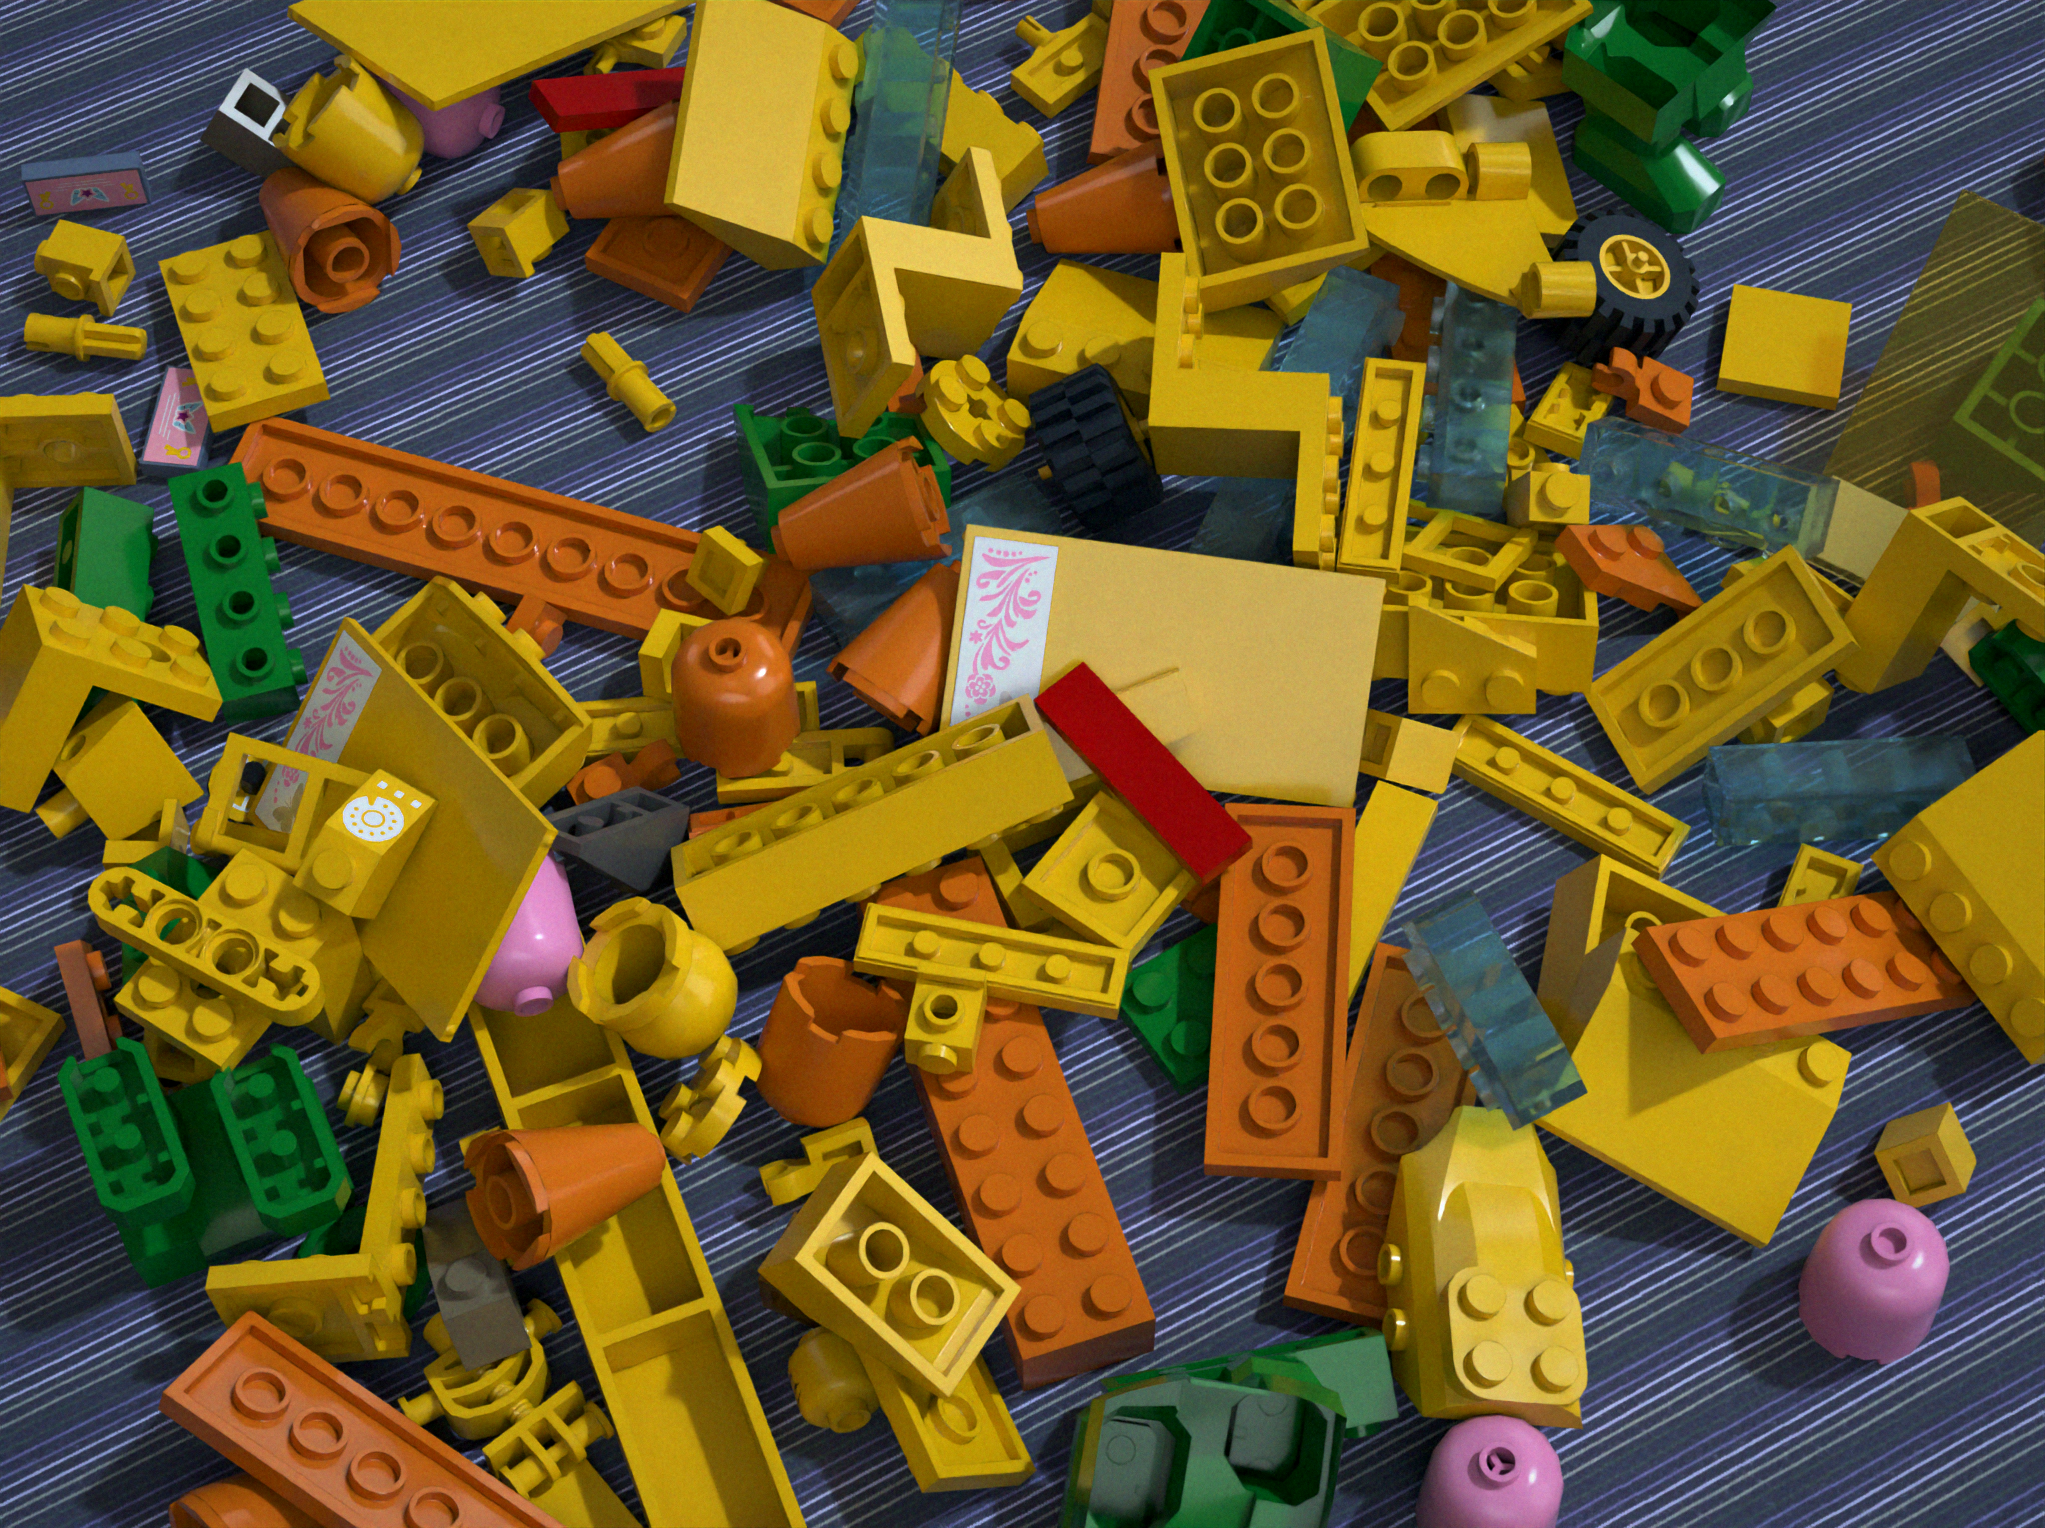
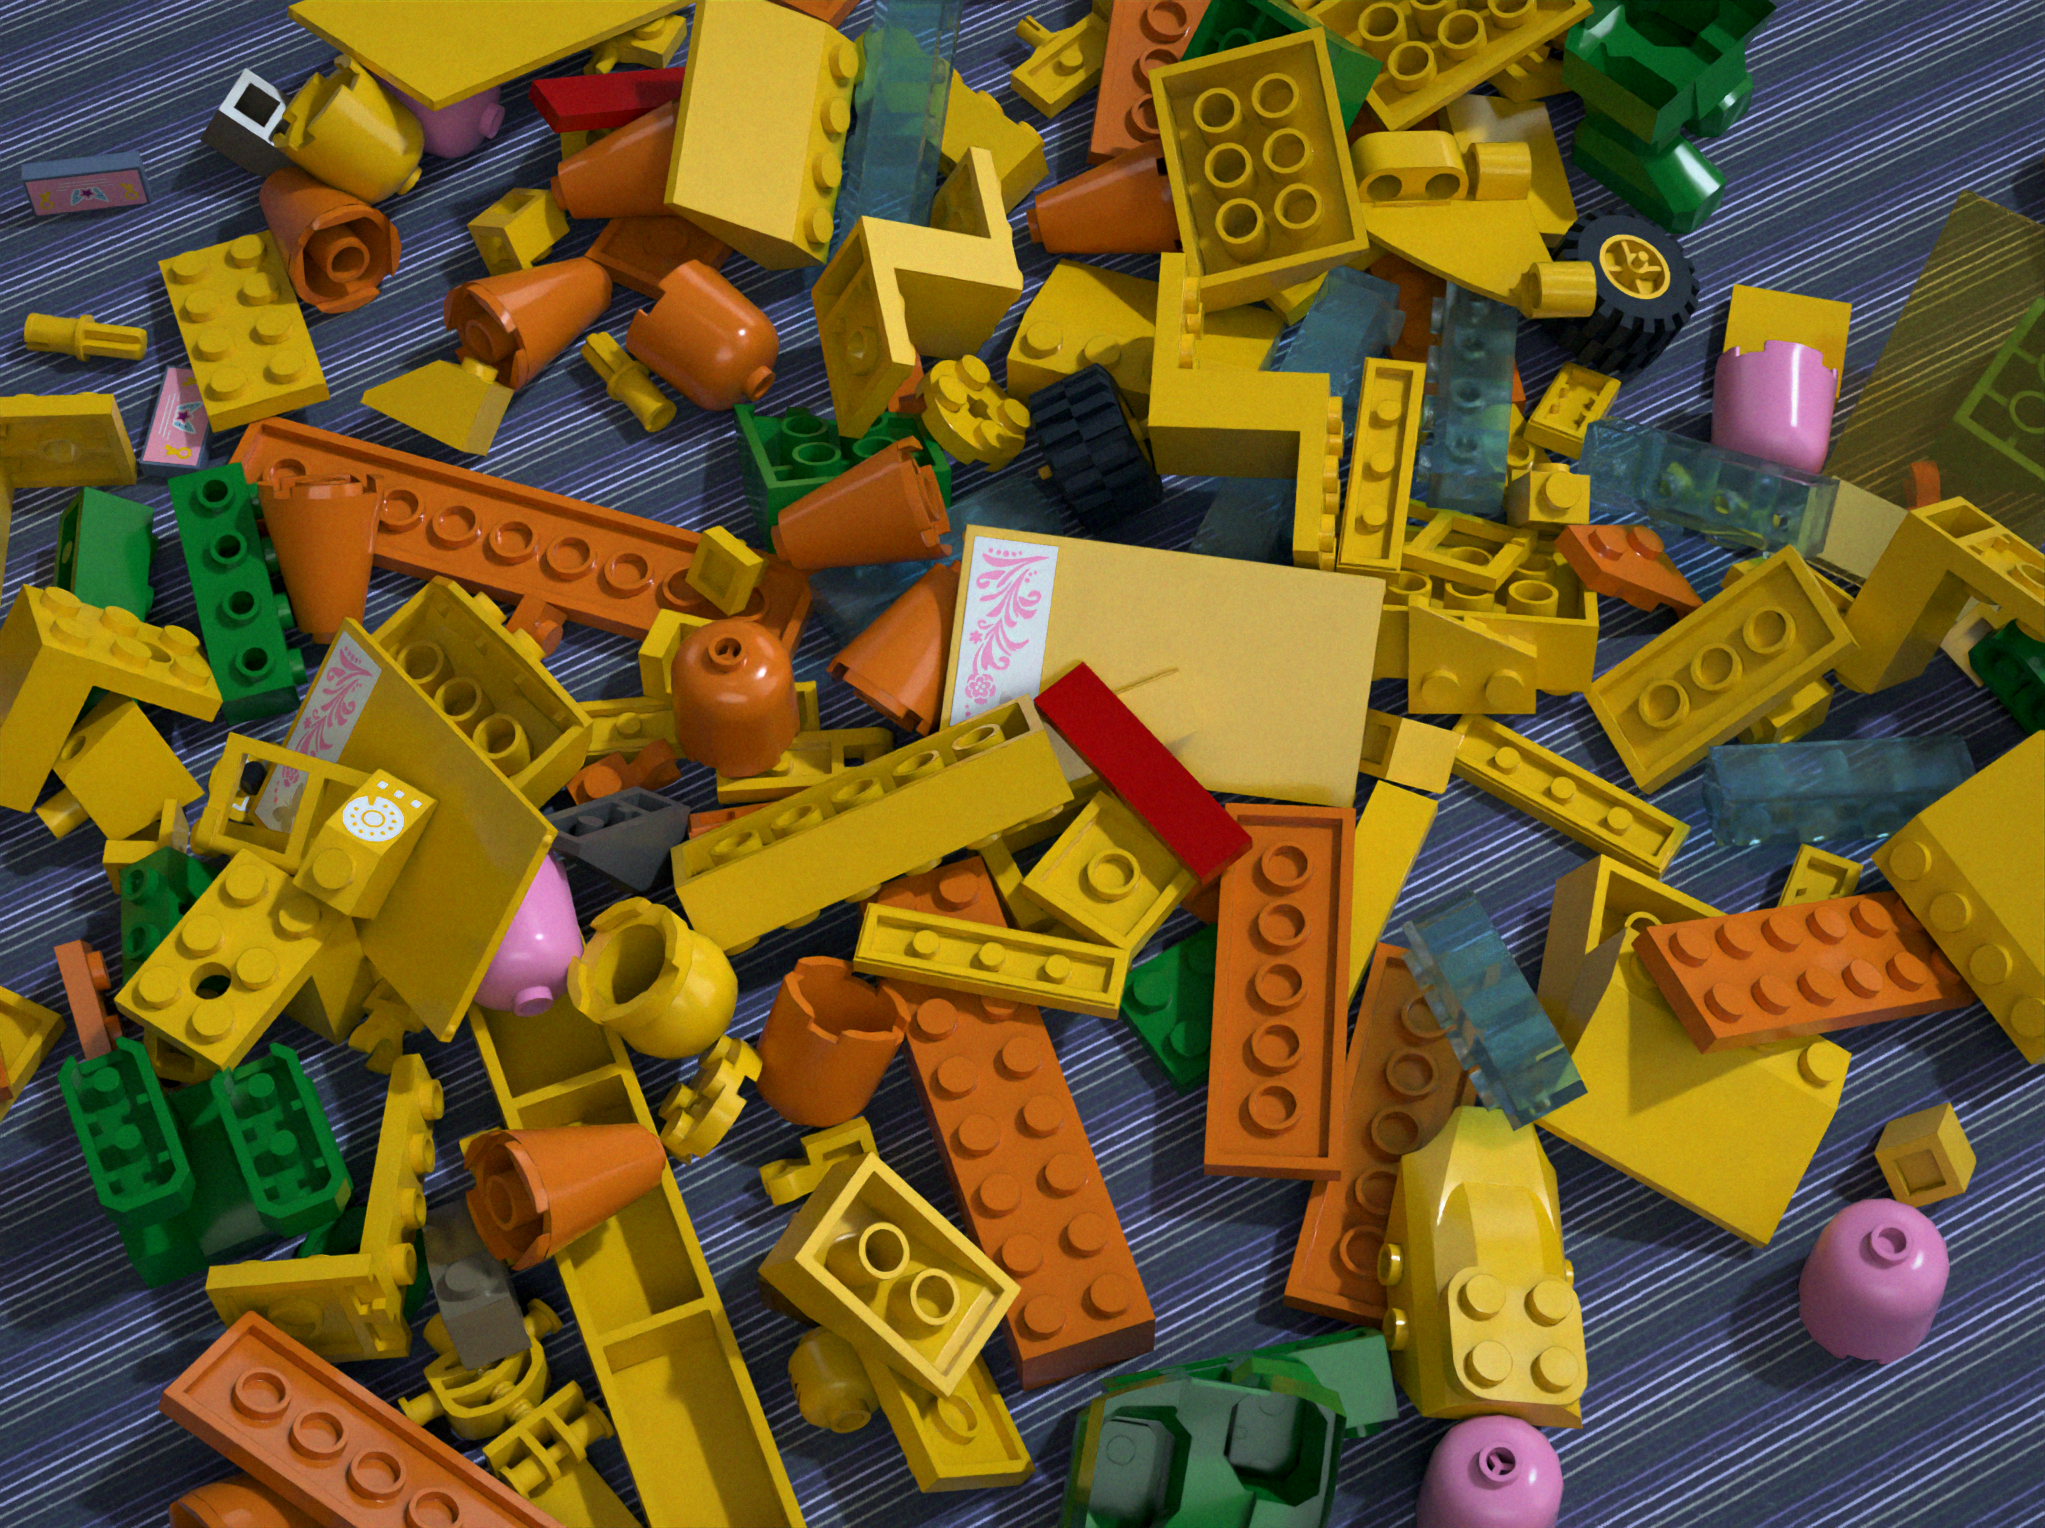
yellow brick [34,219,136,317] -> none
yellow beam [88,867,325,1027] -> none
yellow plate [336,1062,390,1128] -> none
yellow brick [904,960,987,1074] -> none
orange plate [1591,347,1694,438] -> none
none -> orange cone [257,473,385,644]
none -> yellow slope [360,356,514,456]
none -> orange cone [443,257,613,393]
none -> orange cylinder [625,259,780,412]
none -> bright pink cylinder [1710,340,1838,498]

